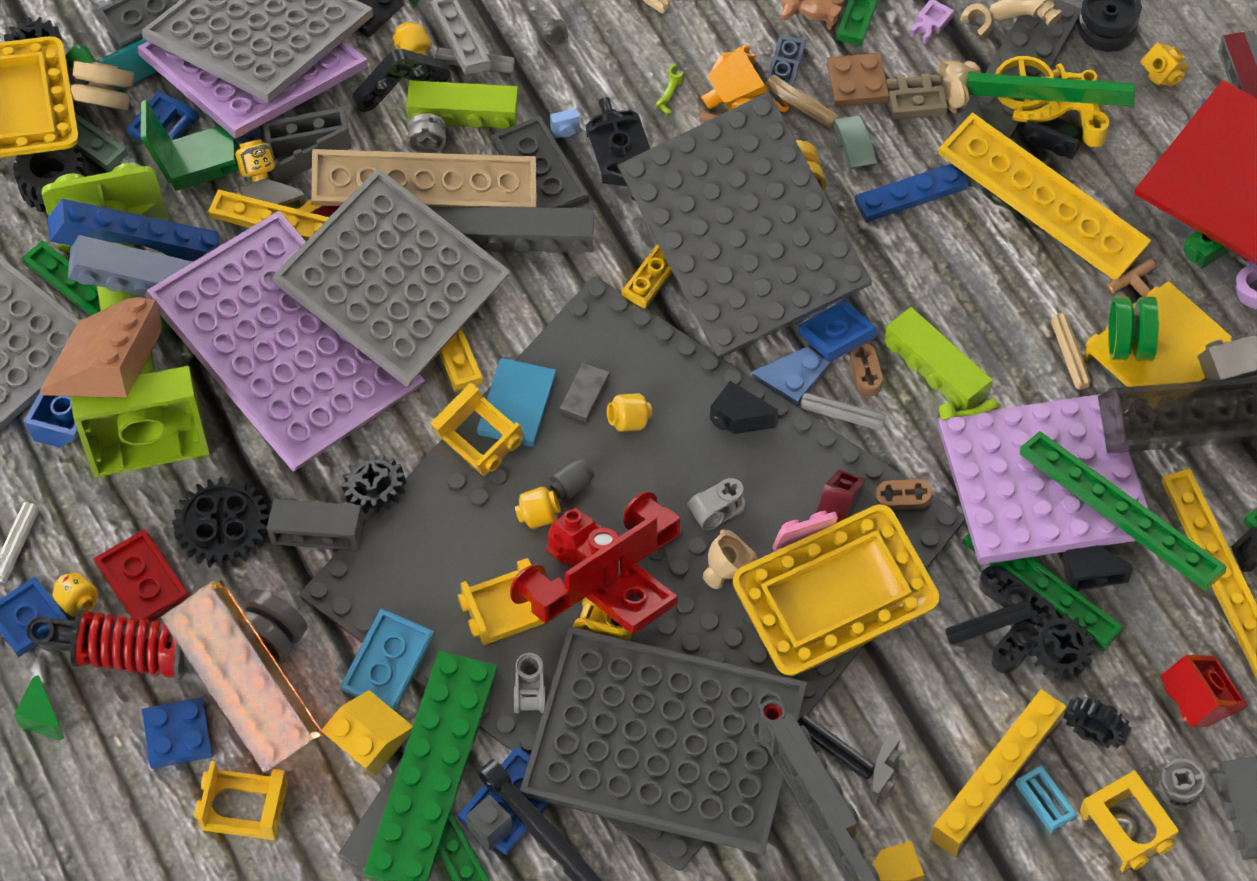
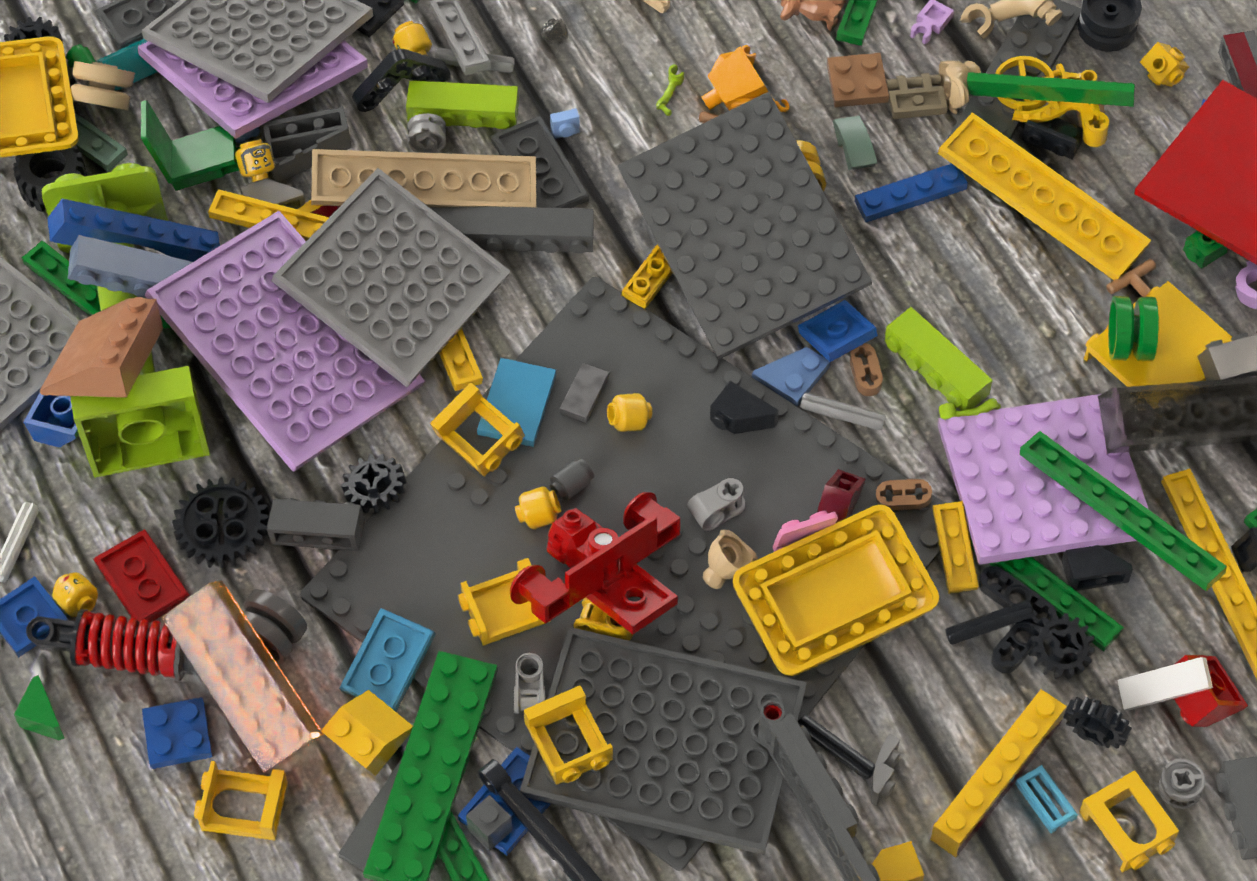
blue plate [126,91,199,143] -> none
black plate [586,97,650,201] -> none
sand blue slope [766,35,806,86] -> none
tan axle [766,75,838,128] -> none
tan axle [1051,313,1091,390] -> none
none -> yellow panel [524,685,613,785]
none -> yellow tile [932,501,979,594]
none -> white tile [1117,657,1213,711]

